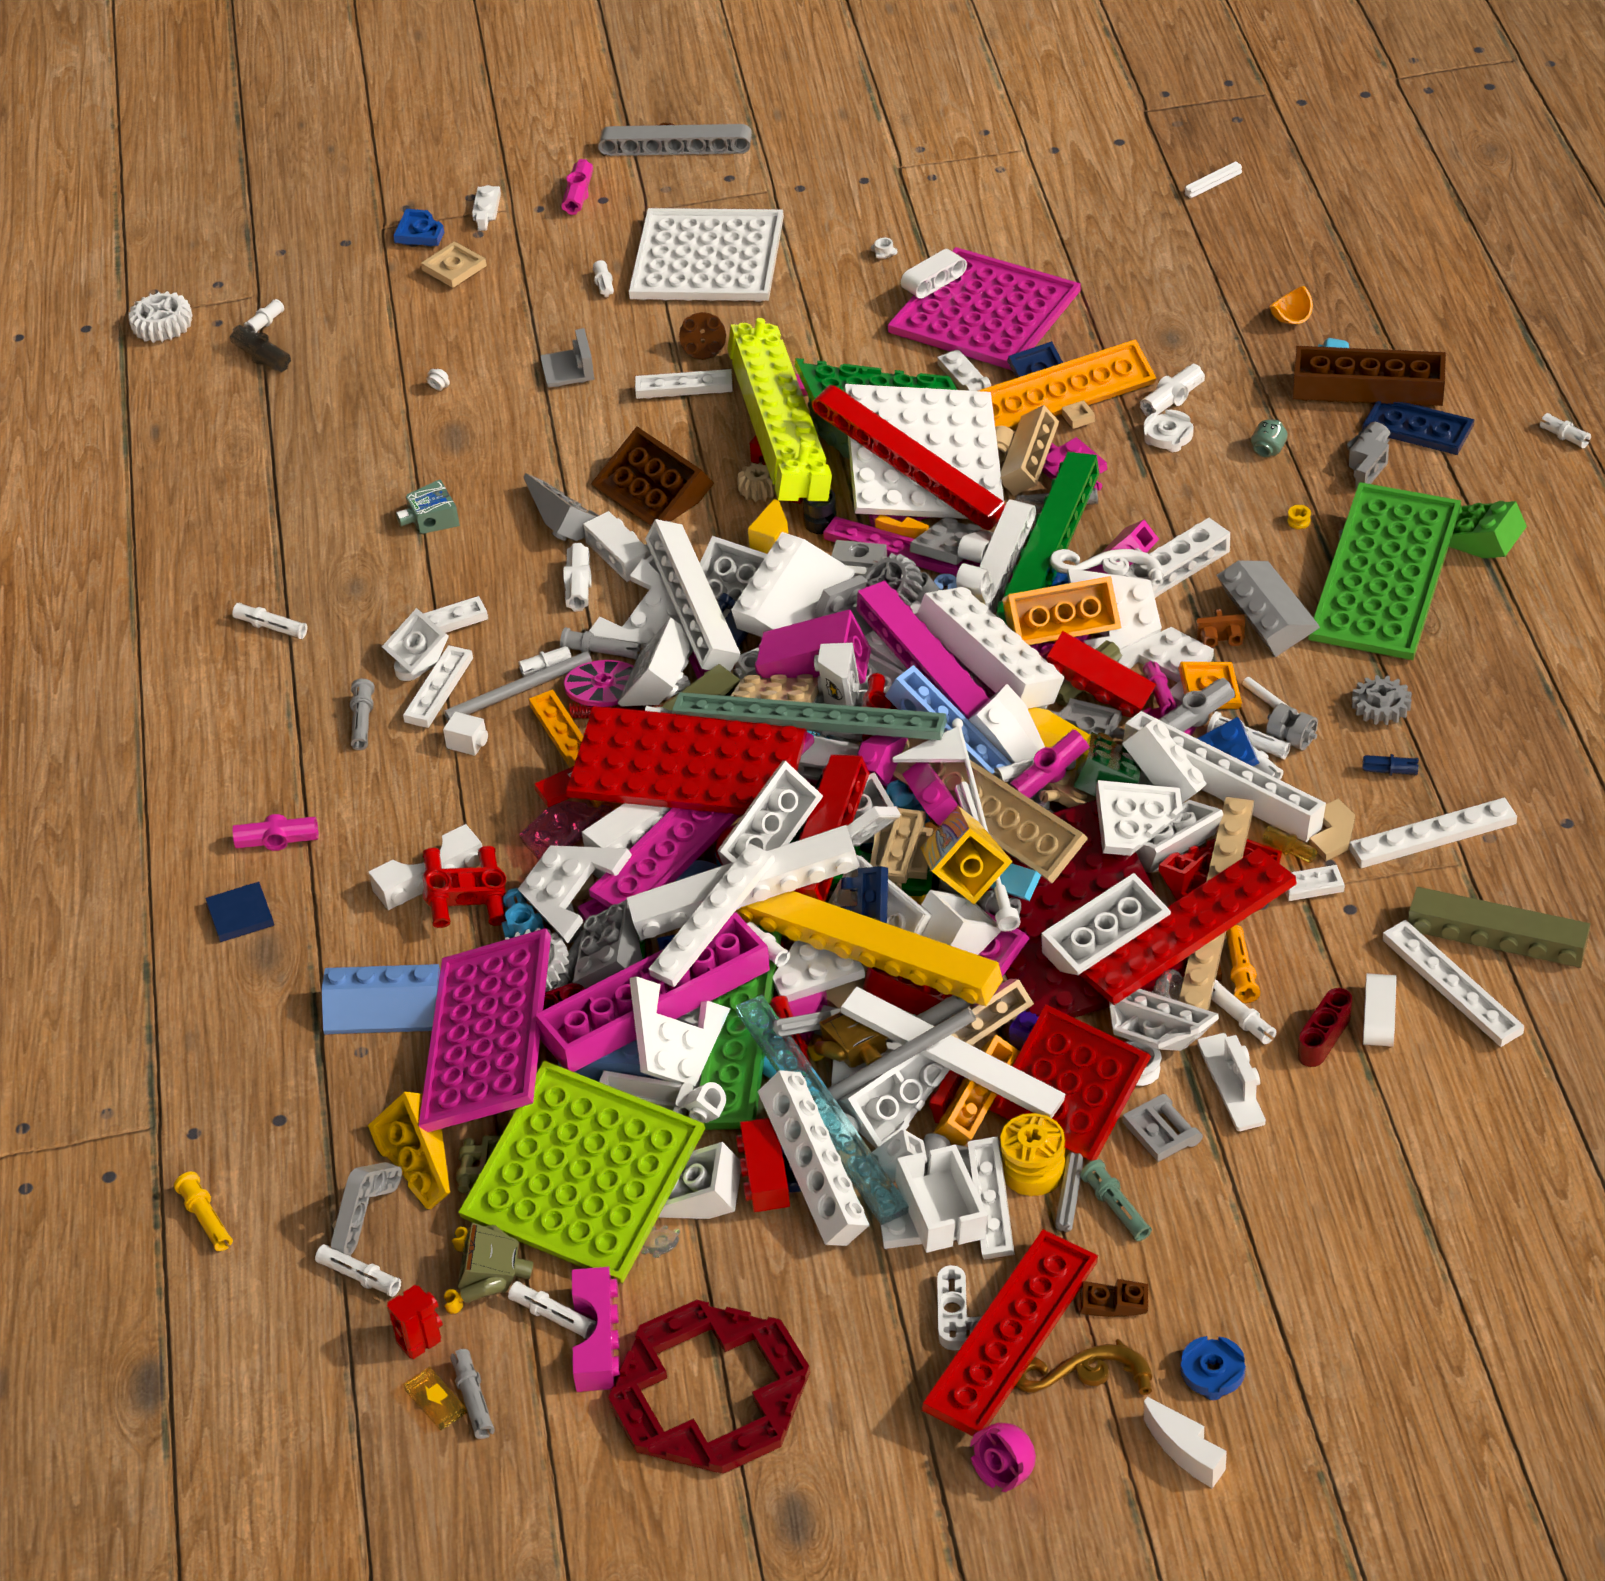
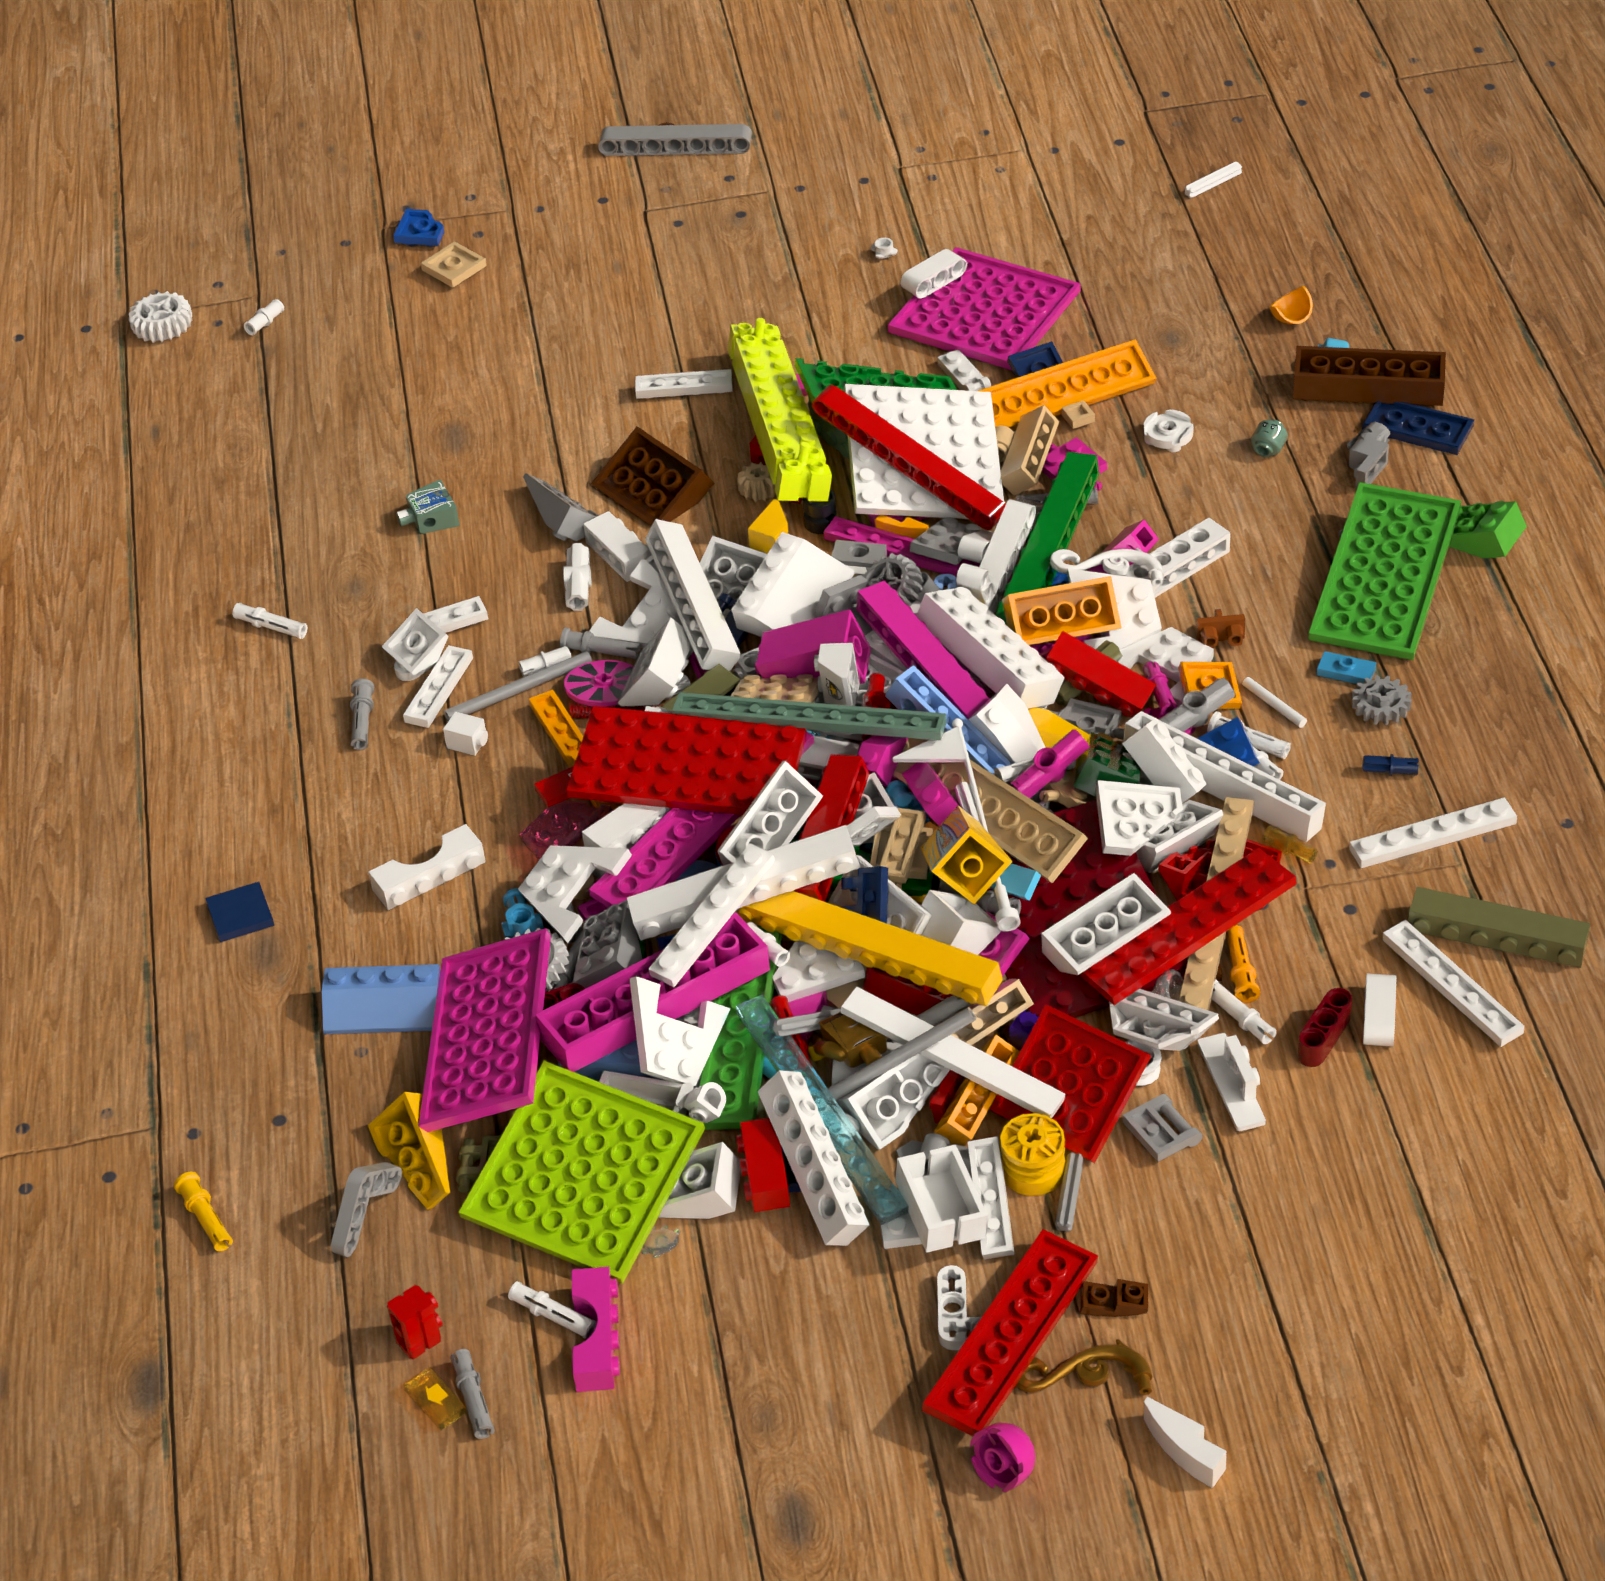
clear smoke piece [230,325,291,372] -> none
dark pink piece [232,814,319,851] -> none
white pin [315,1244,401,1297] -> none
red piece [422,846,506,928] -> none
white plate [426,369,450,391] -> none
olive torso [444,1223,533,1314] -> none
white hinge [472,185,501,231] -> none
light grey bracket [540,328,595,387] -> none
dark pink piece [562,159,593,215] -> none
white axle [593,260,614,297] -> none
dark red plate [608,1300,810,1474] -> none
white plate [629,208,784,302] -> none
reddish brown plate [679,312,727,360] -> none
white leg [868,1129,928,1185] -> none
sand green pin [1080,1159,1152,1241] -> none
white piece [1140,363,1205,417] -> none
blue plate [1180,1336,1246,1400] -> none
light grey slope [1216,560,1320,657] -> none
light grey wheel [1266,703,1318,750] -> none
white plate [1285,865,1345,901] -> none
yellow bush [1287,505,1311,529] -> none
tan tile [1309,798,1355,861] -> none
white pin [1540,413,1591,448] -> none
none -> dark azure plate [1317,651,1377,684]

